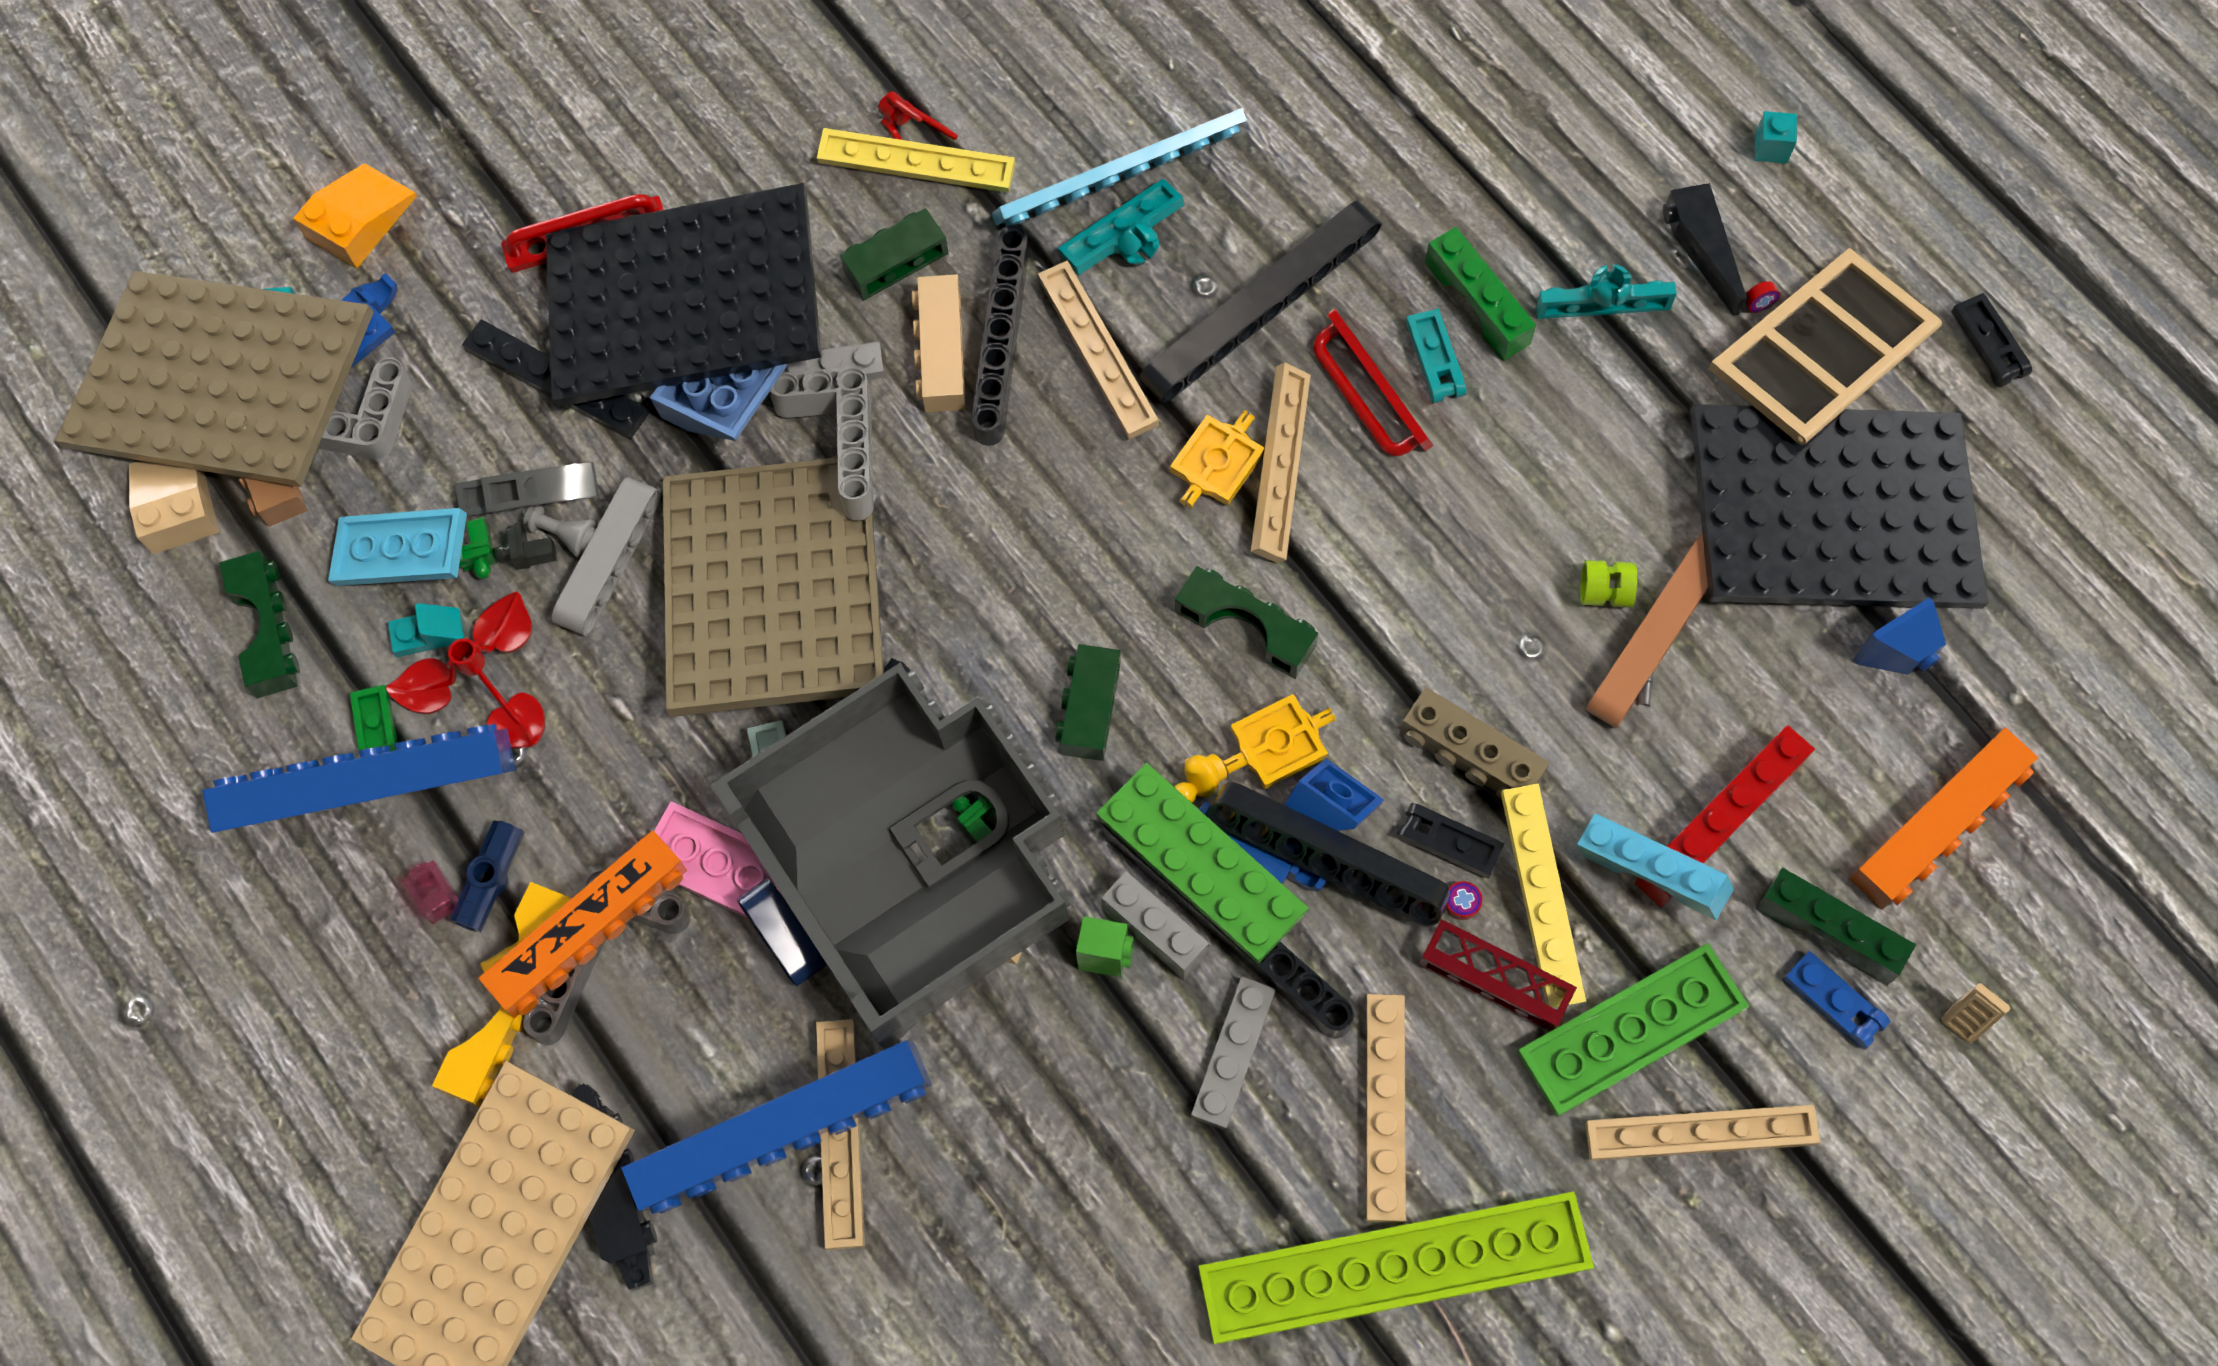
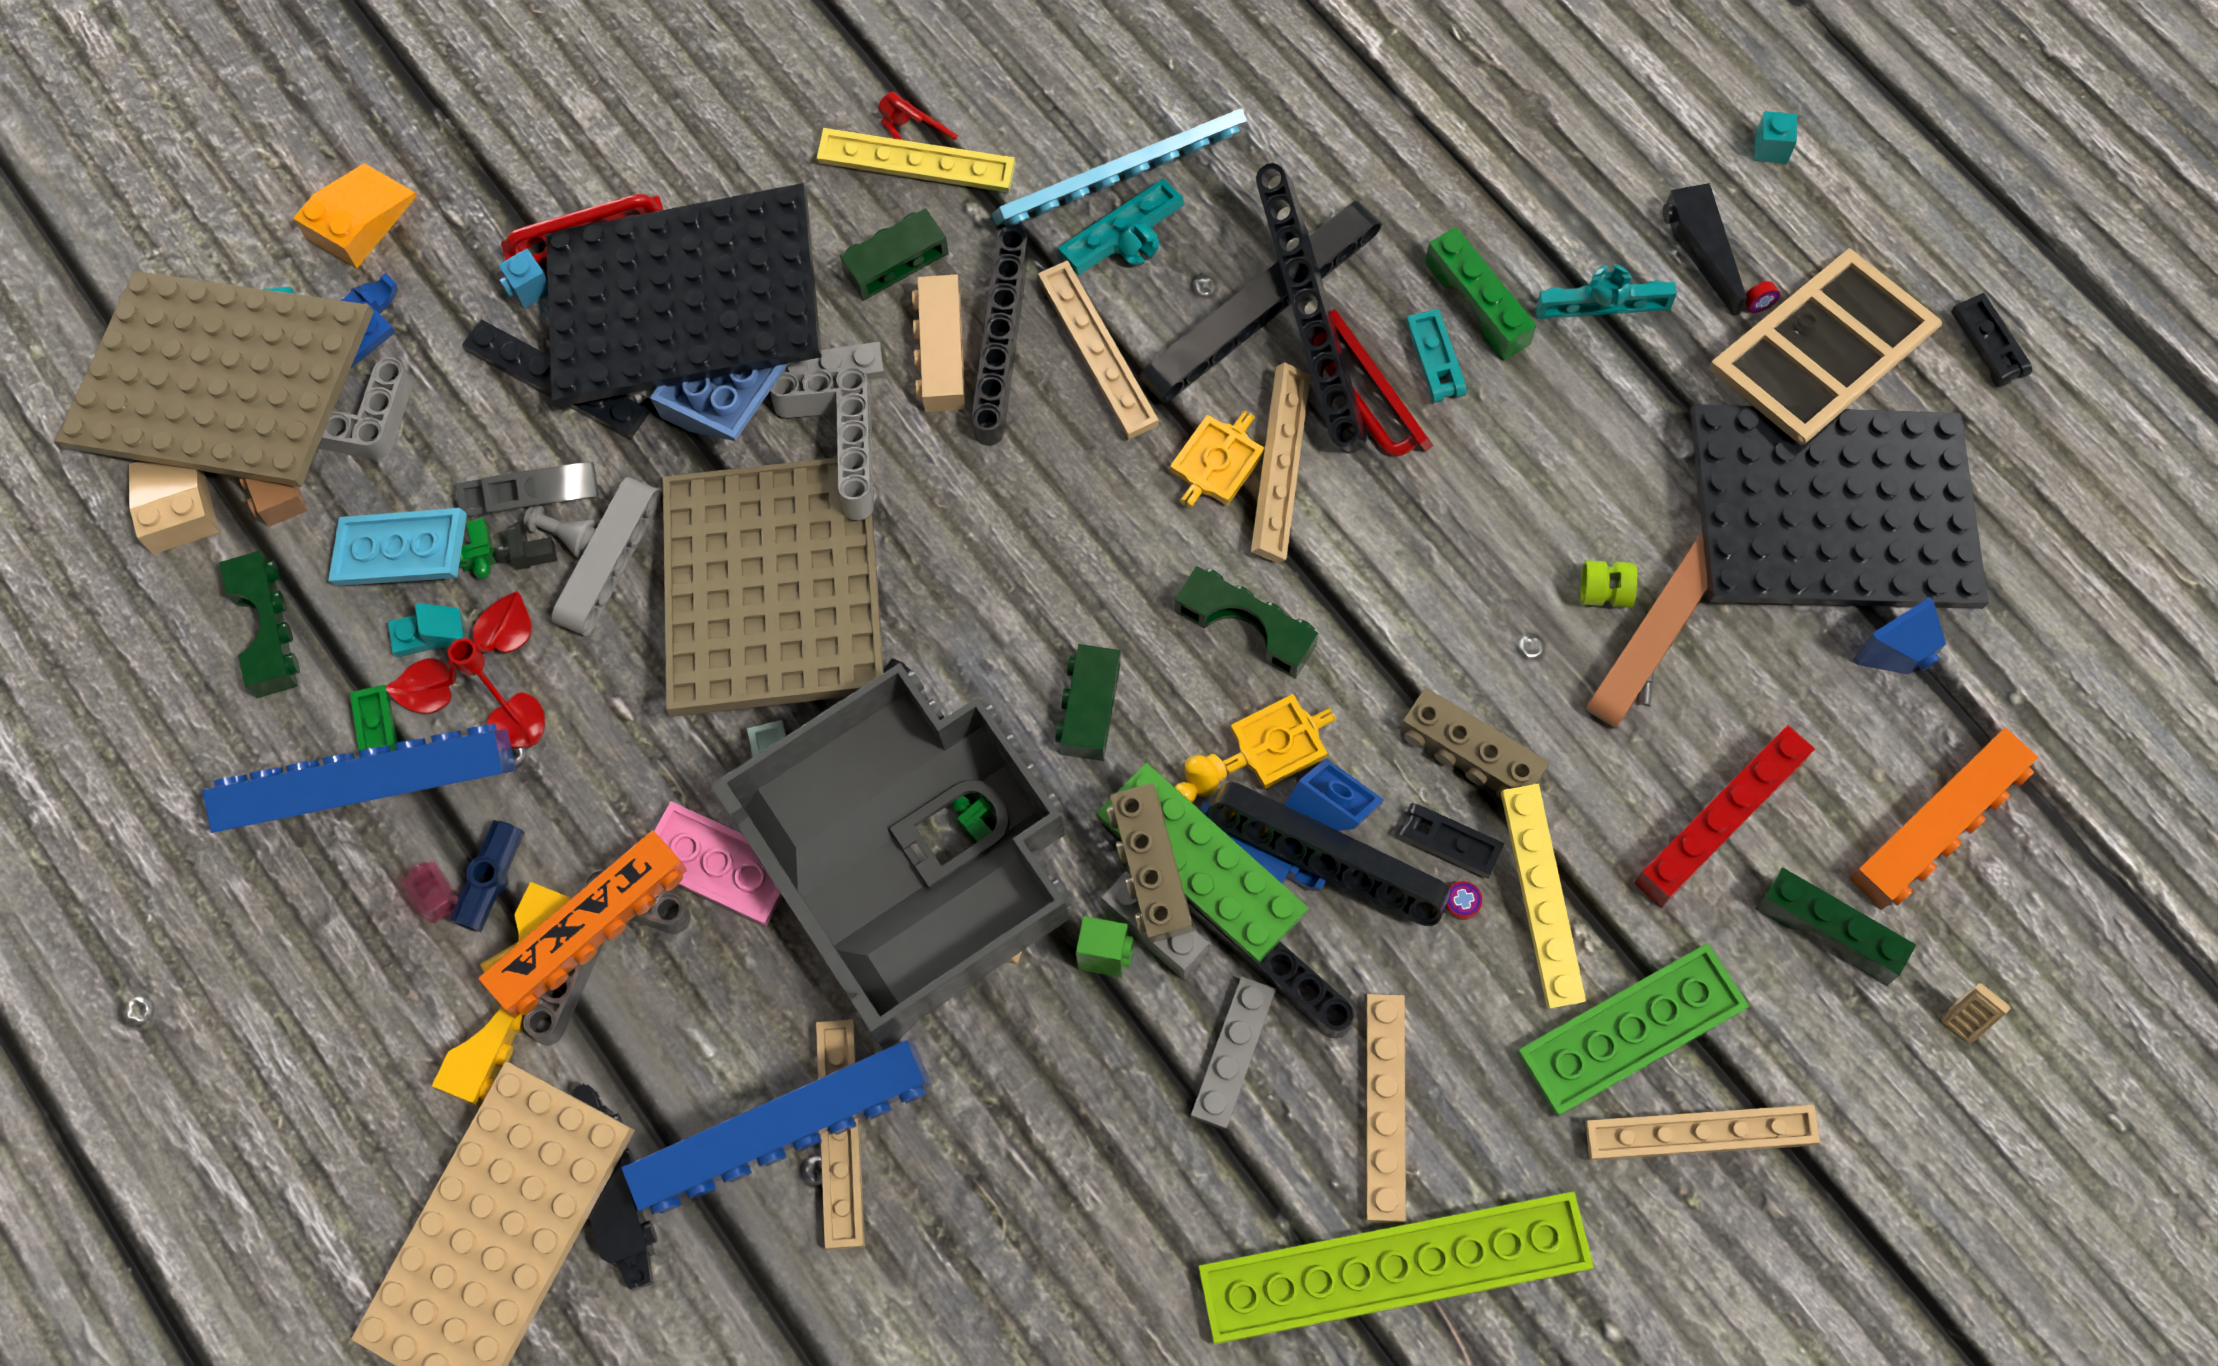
dark blue beam [736,878,827,987] -> none
dark red fence [1419,919,1577,1032] -> none
medium azure arch [1577,813,1734,921] -> none
blue plate [1782,950,1891,1050] -> none
none -> dark azure brick [498,249,548,309]
none -> dark tan brick [1107,783,1195,943]
none -> black beam [1256,163,1367,453]

